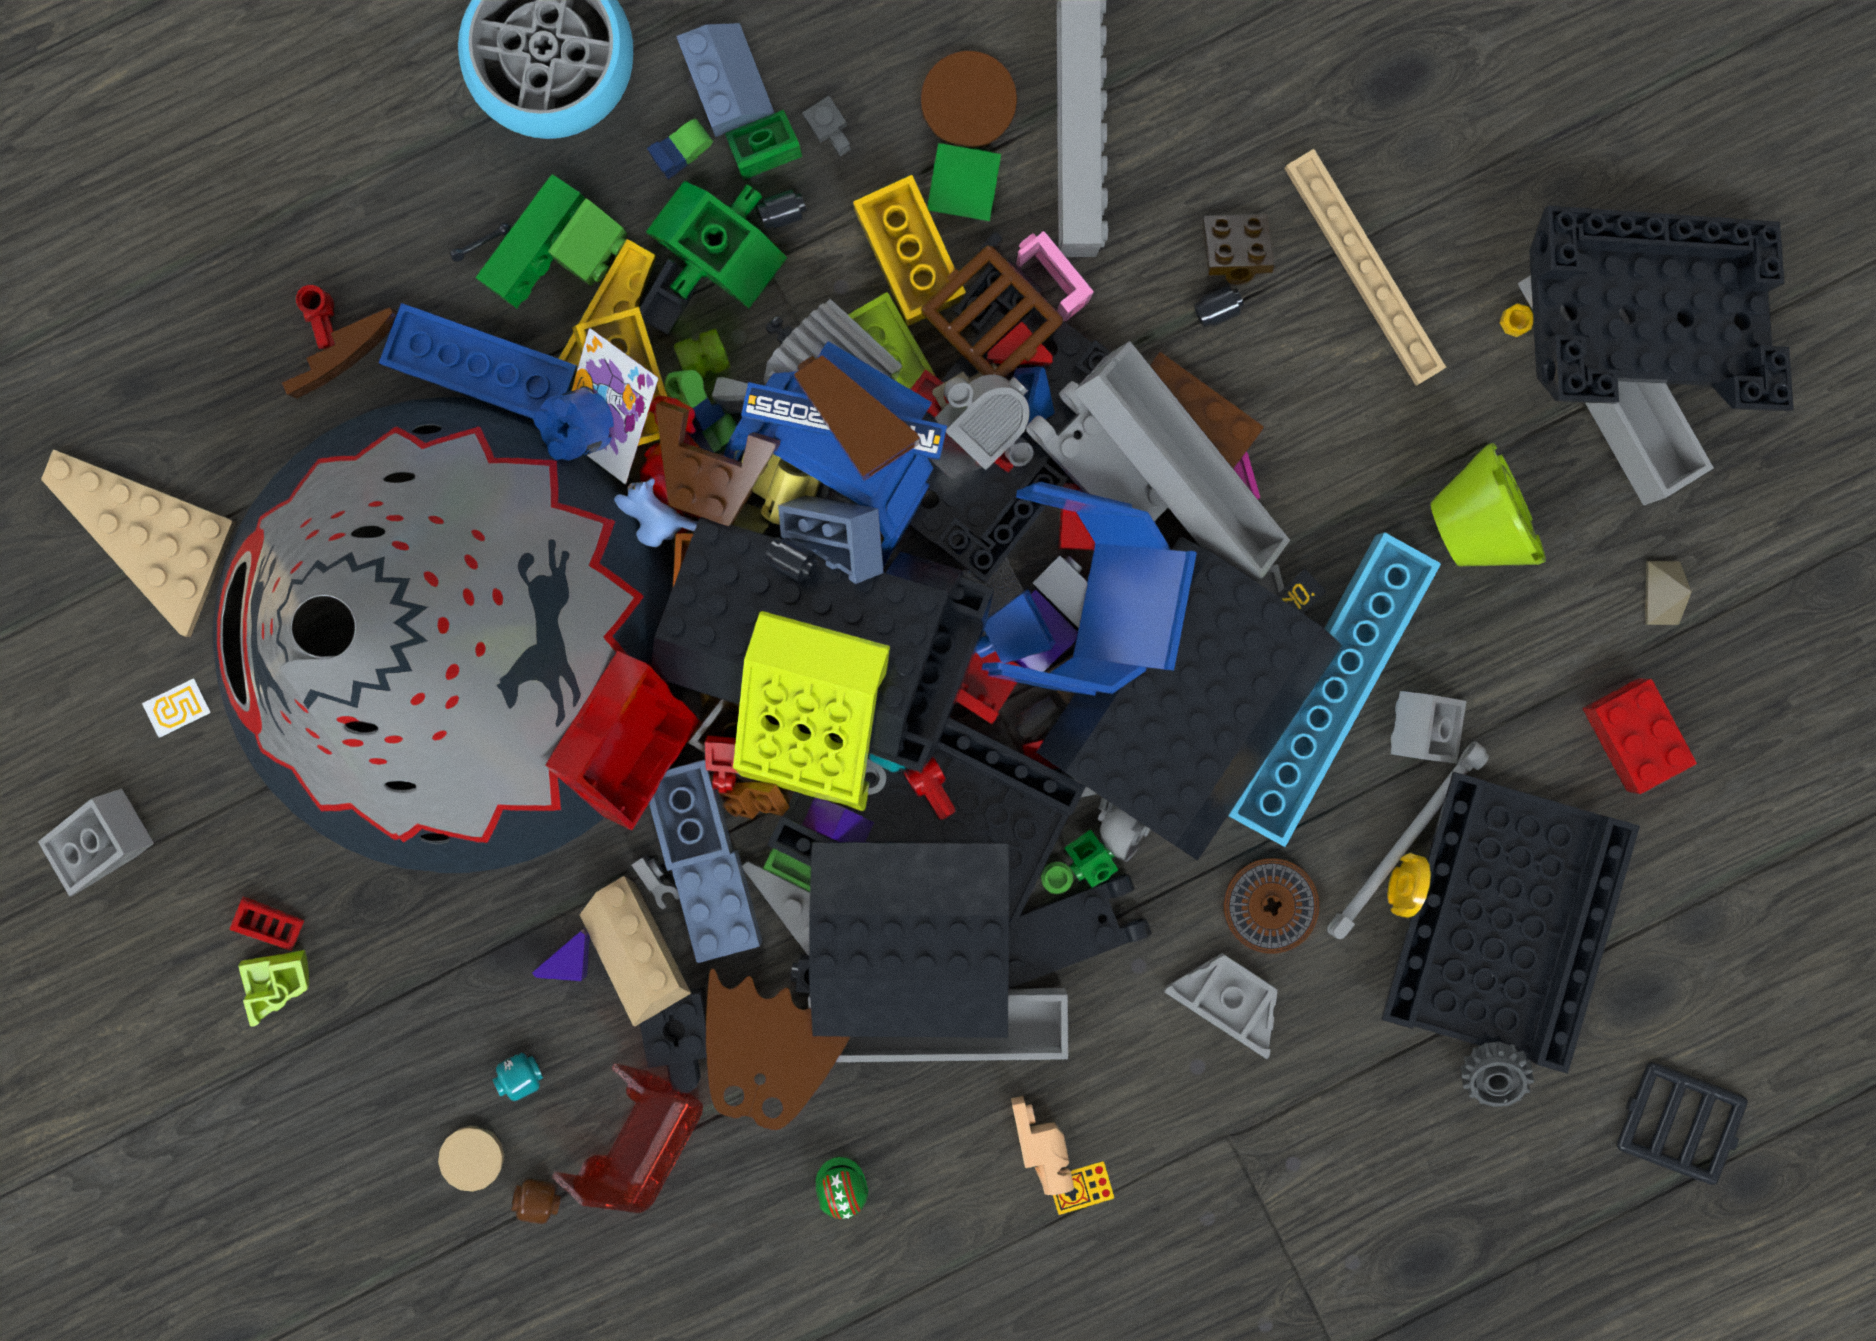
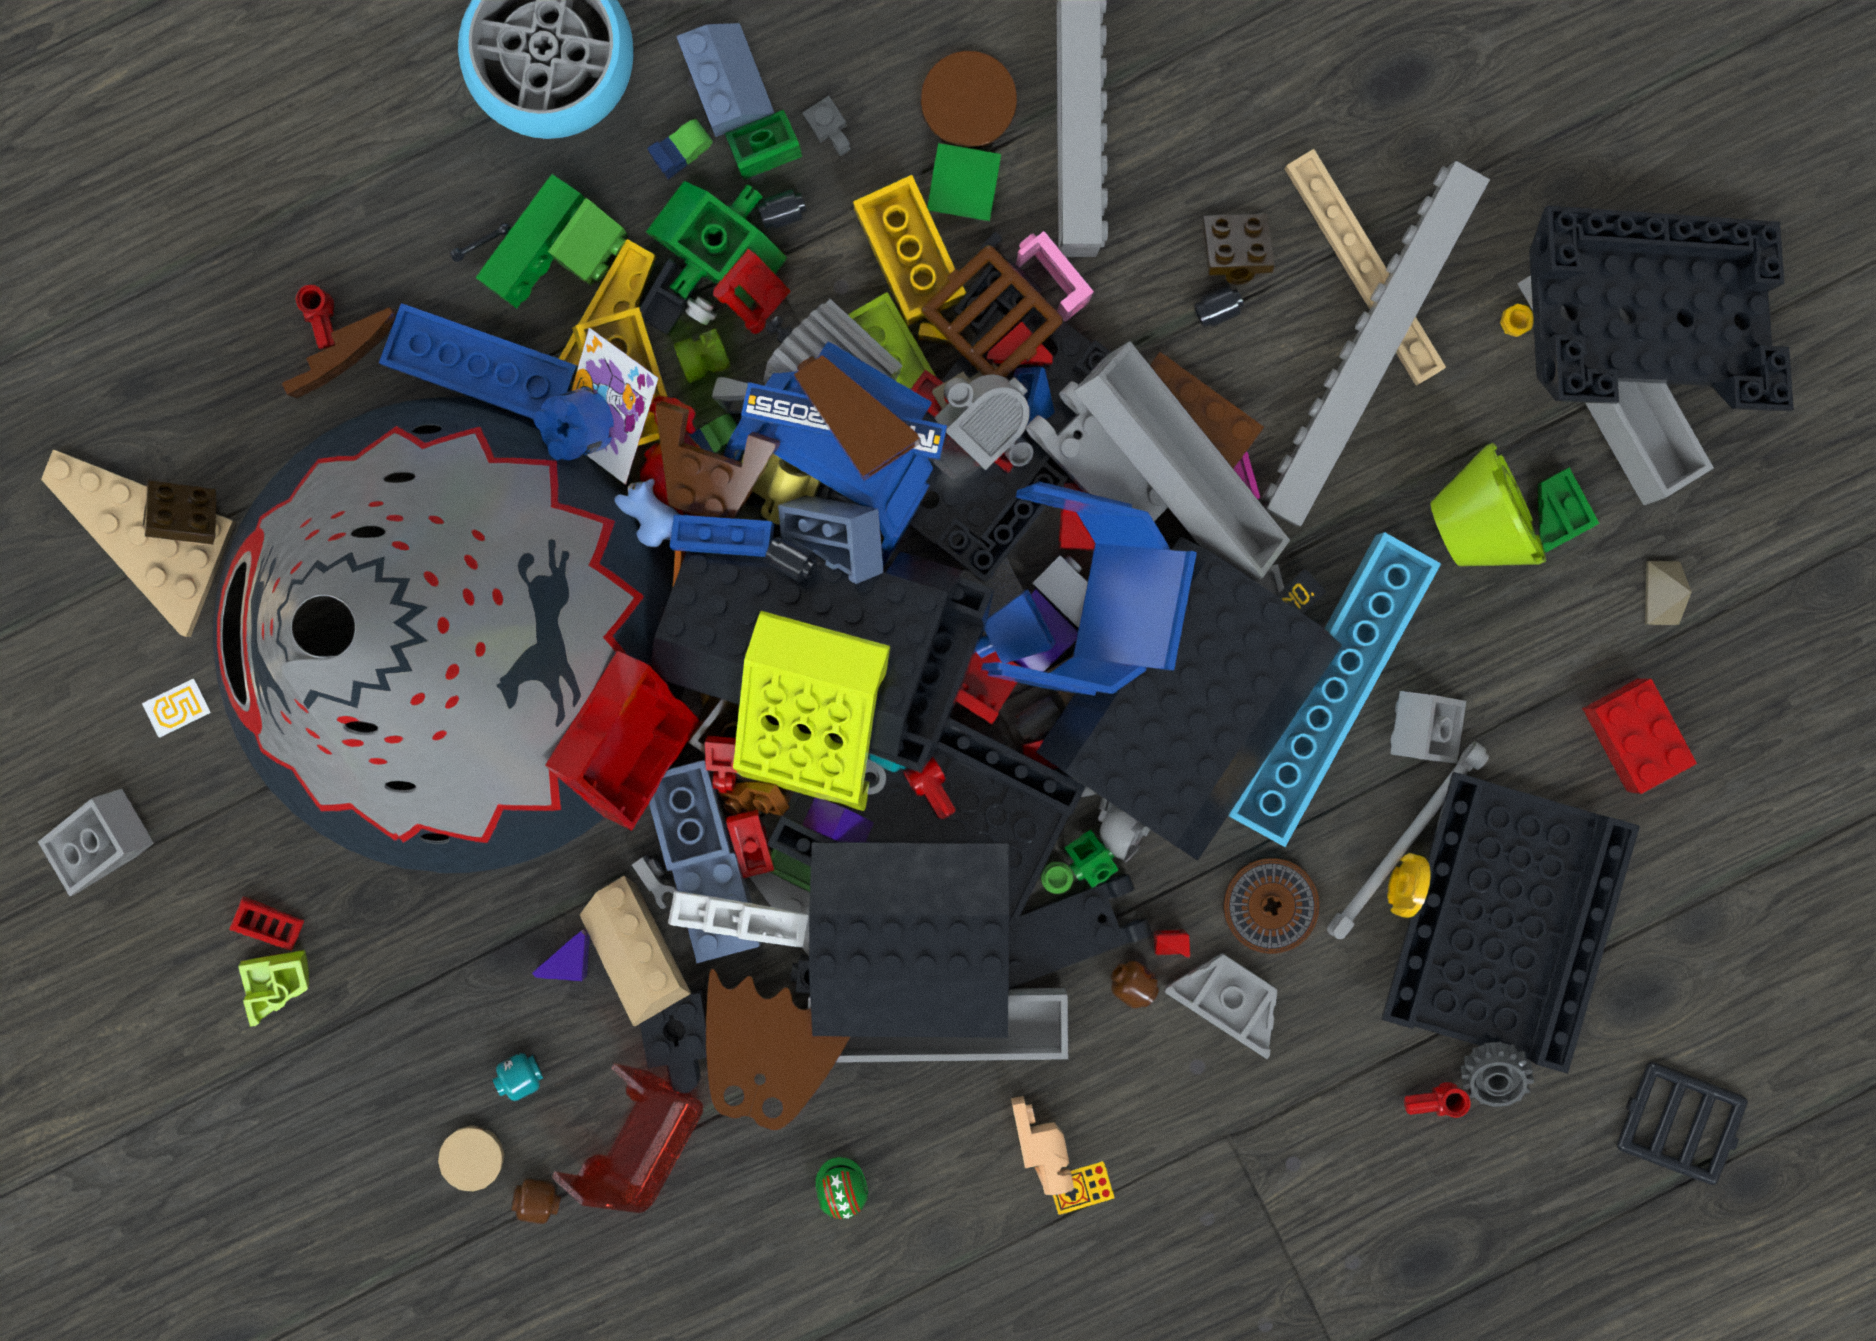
bright green leg [665,370,725,432] -> none
none -> dark brown plate [143,480,216,545]
none -> white slope [668,891,808,947]
none -> blue plate [670,515,774,557]
none -> white plate [685,296,717,325]
none -> red plate [713,249,791,334]
none -> red slope [726,810,774,878]
none -> yellow tile [919,322,950,345]
none -> reddish brown head [1111,961,1159,1009]
none -> red slope [1154,929,1190,958]
none -> light grey brick [1262,161,1490,527]
none -> red axle [1404,1082,1471,1118]
none -> green wing [1538,467,1600,553]

